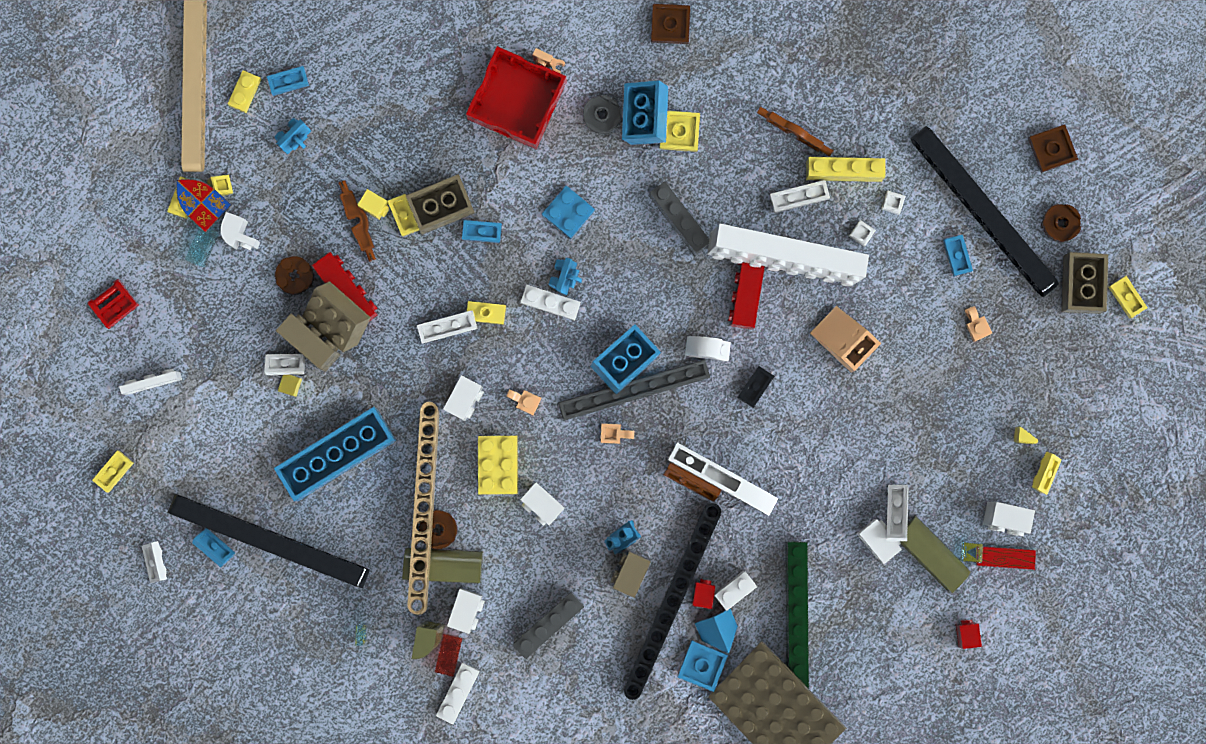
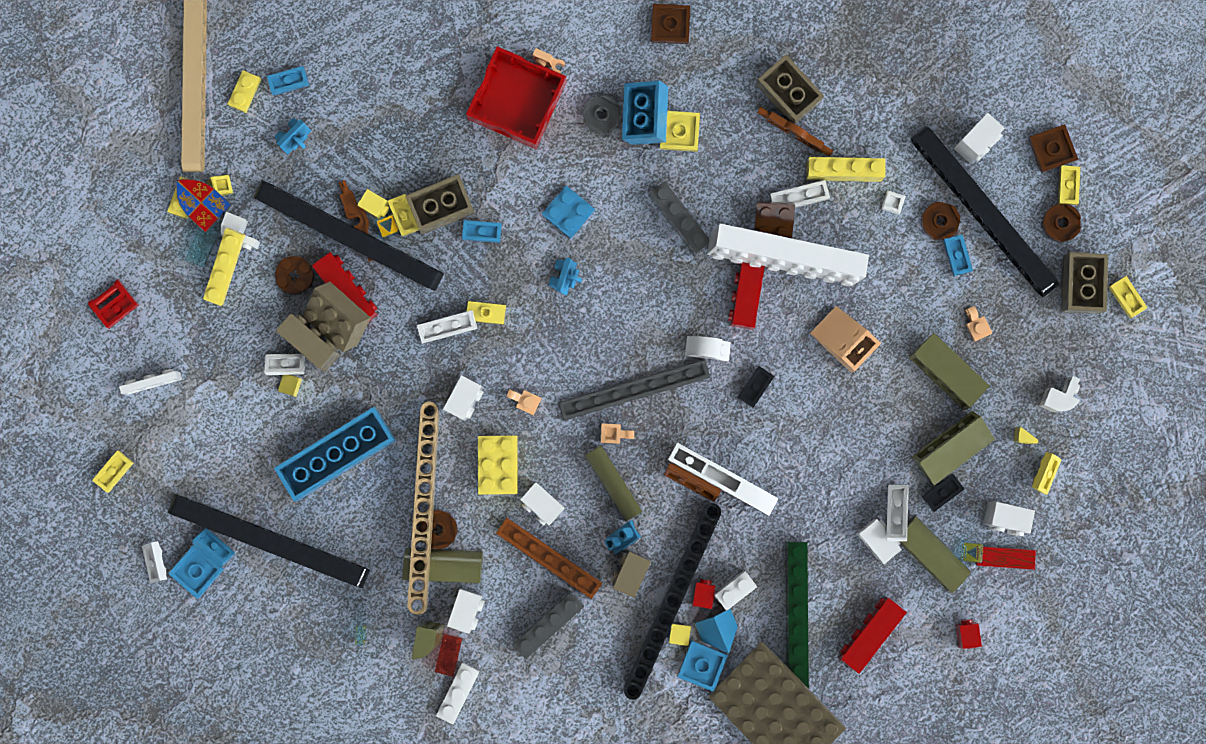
white plate [521,285,581,321] -> none
dark azure brick [590,325,661,394] -> none
white tile [849,220,876,247] -> none
none -> dark azure plate [169,545,224,599]
none -> light yellow plate [203,228,246,306]
none -> black beam [253,180,444,291]
none -> tile [375,214,400,239]
none -> dark orange plate [496,518,603,599]
none -> olive brick [585,446,642,522]
none -> light yellow tile [669,624,691,646]
none -> reddish brown plate [754,201,795,239]
none -> dark tan brick [756,54,824,124]
none -> red brick [838,597,907,674]
none -> olive brick [909,333,990,411]
none -> olive brick [912,411,995,485]
none -> reddish brown plate [921,202,960,240]
none -> black plate [921,474,964,512]
none -> white brick [954,113,1005,164]
none -> white brick [1039,376,1080,412]
none -> light yellow plate [1058,165,1081,206]

